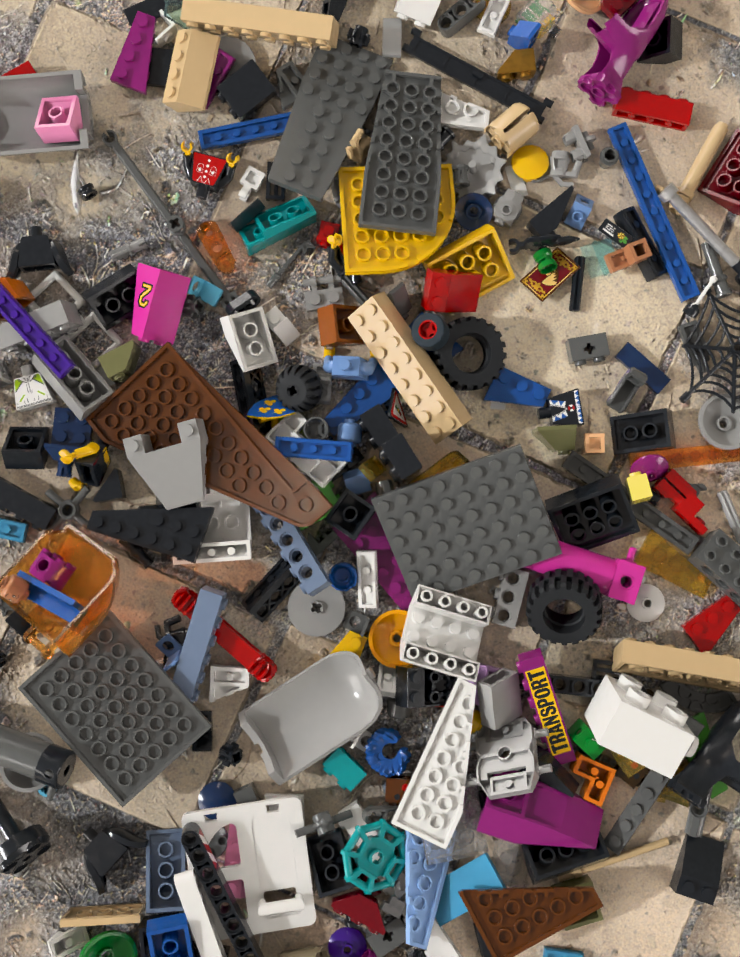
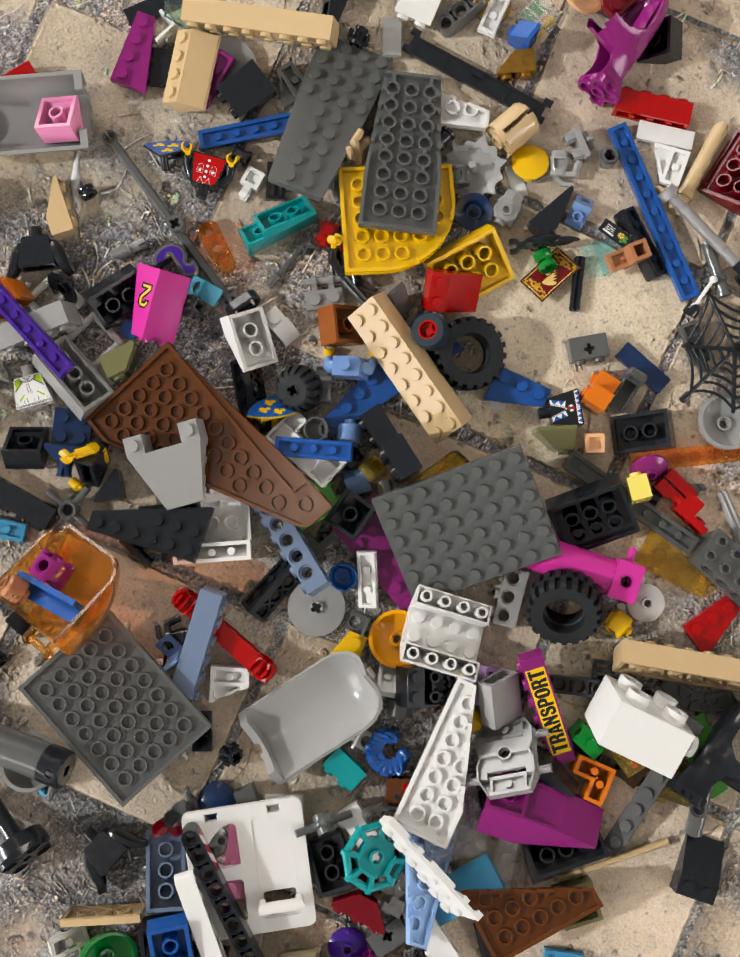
black slope [228,198,266,233] -> none
piece [384,387,408,428] -> none
none -> tan slope [46,175,79,240]
none -> black dish [47,272,77,304]
none -> blue tile [121,320,138,340]
none -> shield [143,141,190,171]
none -> dark grey hair [152,787,199,838]
none -> dark grey animal [153,243,200,279]
none -> black bush [229,143,253,167]
none -> white wing [379,815,483,921]
none -> orange brick [579,369,621,416]
none -> yellow head [604,610,634,639]
none -> white tile [635,120,695,152]
none -> white wing [654,142,691,188]

